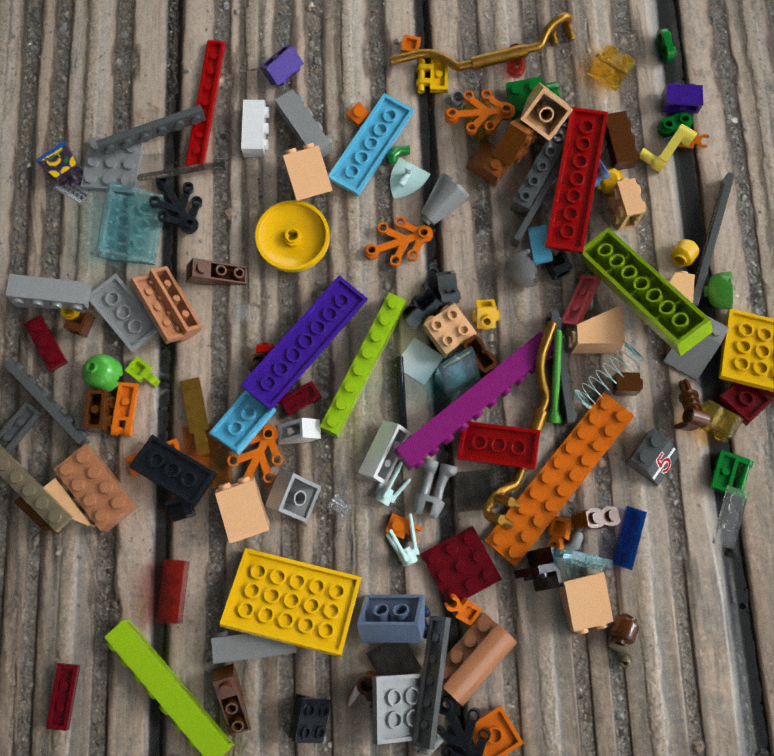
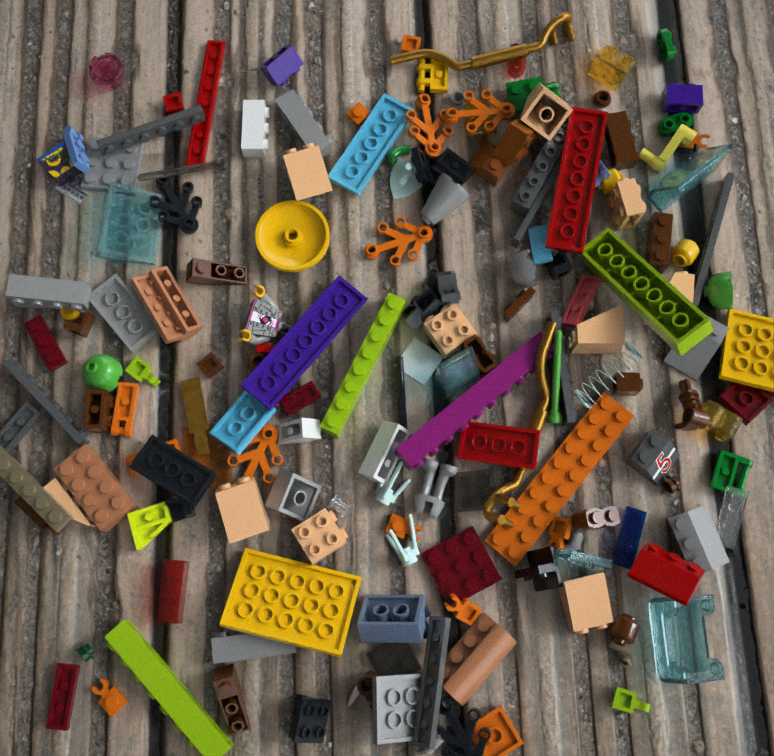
yellow brick [472,299,499,330] -> none
none -> medium blue plate [63,126,91,174]
none -> dark green plate [76,643,95,662]
none -> clear pink cone [89,52,125,90]
none -> orange plate [91,678,129,717]
none -> neon yellow wing [127,501,172,551]
none -> red plate [163,92,185,115]
none -> reddish brown plate [197,352,224,380]
none -> torso [238,285,290,345]
none -> light nougat brick [291,508,348,565]
none -> orange plant [405,93,453,158]
none -> black plate [411,147,435,190]
none -> black plate [431,147,476,186]
none -> reddish brown plate [503,286,536,322]
none -> reddish brown plate [593,90,611,108]
none -> lime plate [610,686,651,714]
none -> red slope [627,542,706,606]
none -> reddish brown brick [645,212,673,274]
none -> clear light blue slope [646,144,733,213]
none -> clear light blue windscreen [649,594,725,684]
none -> reddish brown plate [662,475,681,494]
none -> light grey slope [667,505,730,572]

